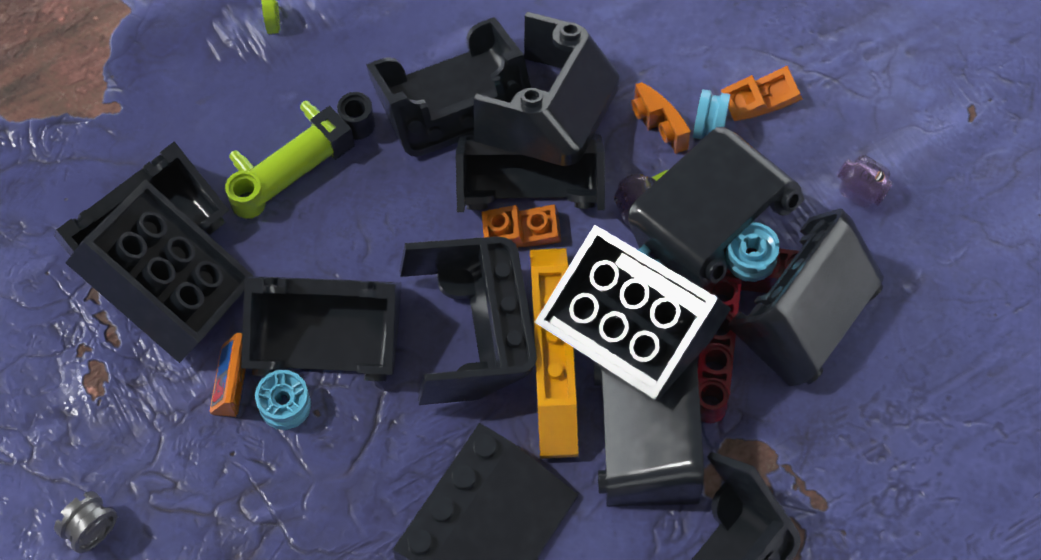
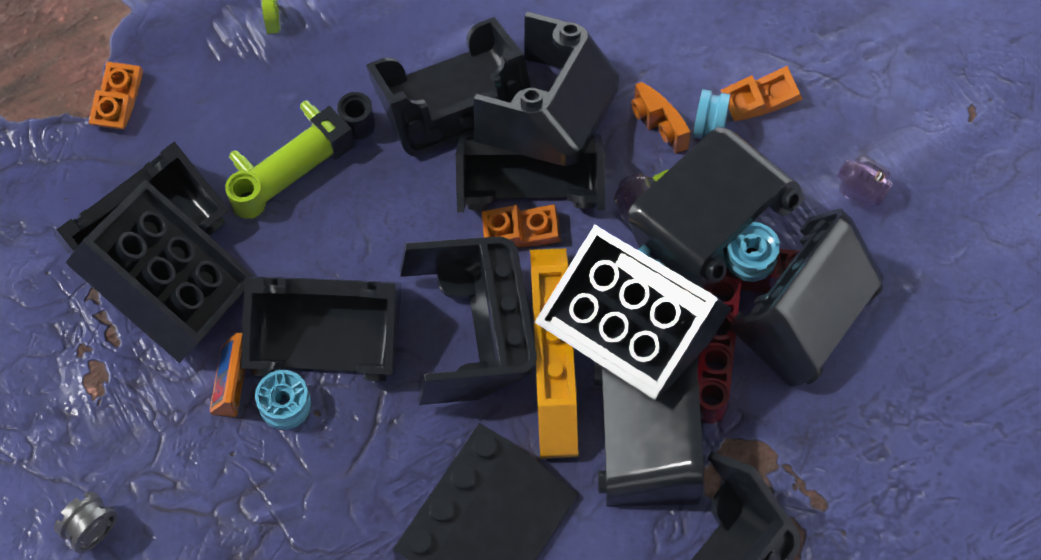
none -> orange slope [89,61,144,130]

